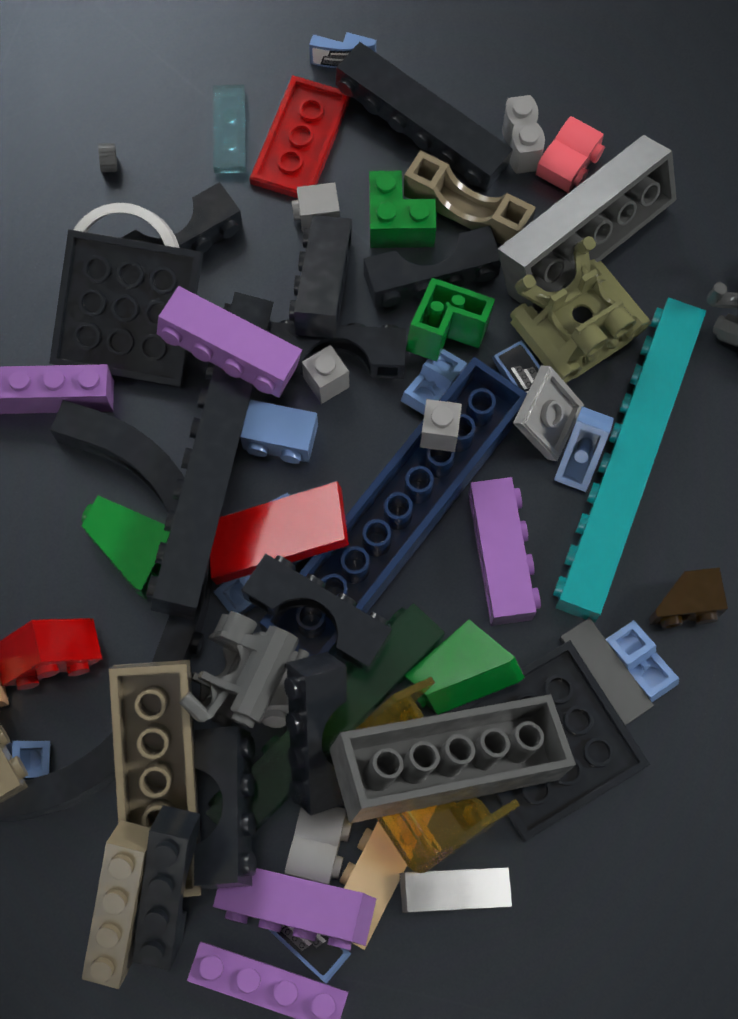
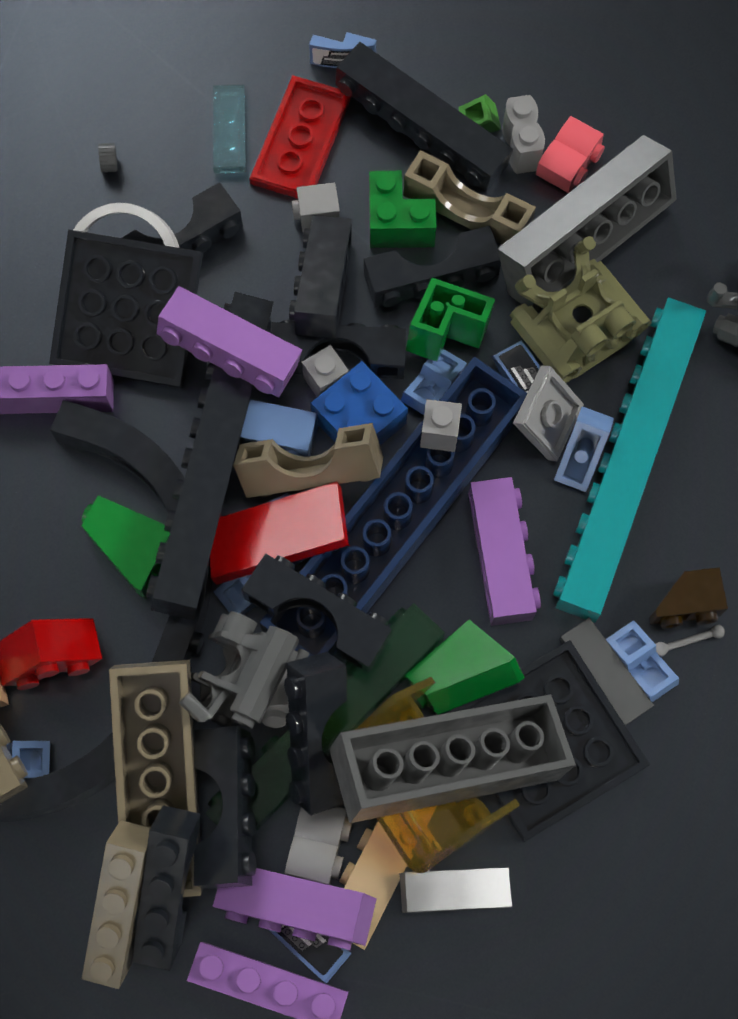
none -> dark tan arch [233,423,384,498]
none -> blue brick [310,361,408,445]
none -> bright green slope [458,94,501,132]
none -> light grey hinge [656,625,725,657]

